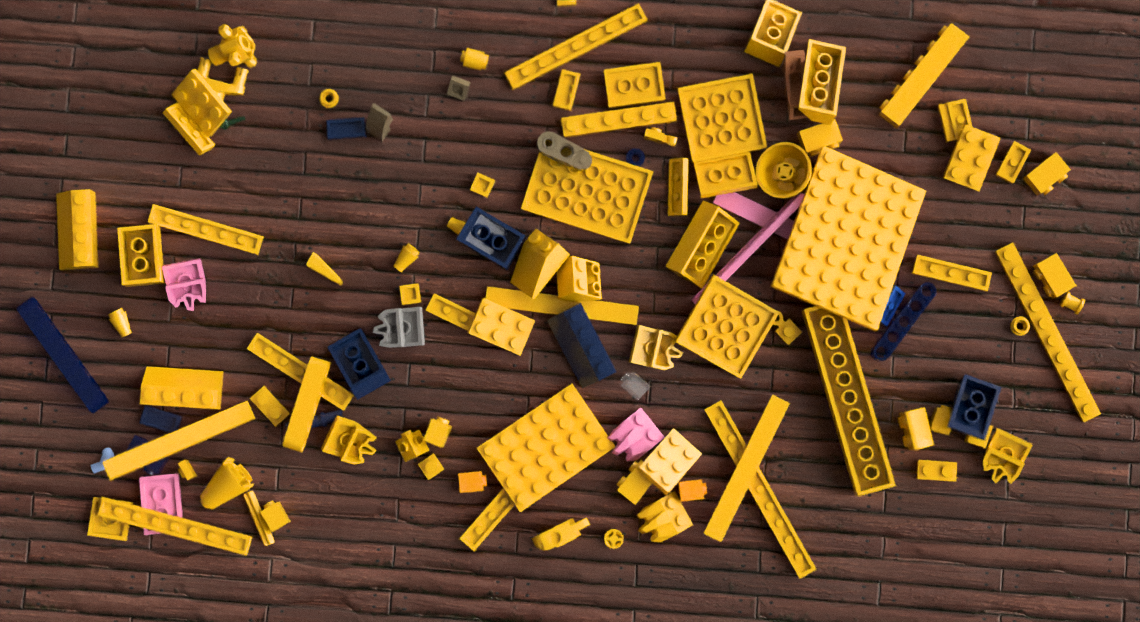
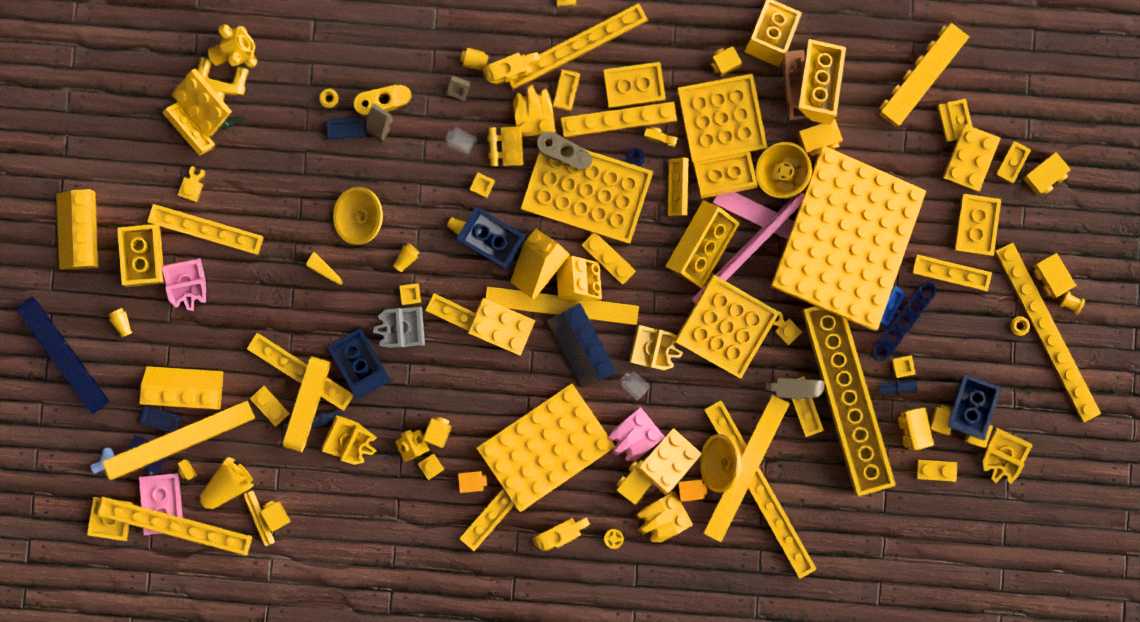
none -> yellow plate [178,166,205,202]
none -> yellow dish [333,187,383,245]
none -> yellow piece [354,85,412,117]
none -> clear brick [445,127,476,156]
none -> yellow piece [482,52,541,84]
none -> yellow plate [487,126,523,166]
none -> yellow plate [513,85,556,137]
none -> yellow plate [581,233,636,285]
none -> yellow dish [700,434,741,492]
none -> yellow brick [711,46,742,77]
none -> dark tan piece [765,378,825,399]
none -> yellow plate [792,376,824,437]
none -> dark blue axle [878,380,917,395]
none -> yellow plate [892,355,916,378]
none -> yellow plate [954,194,1001,256]

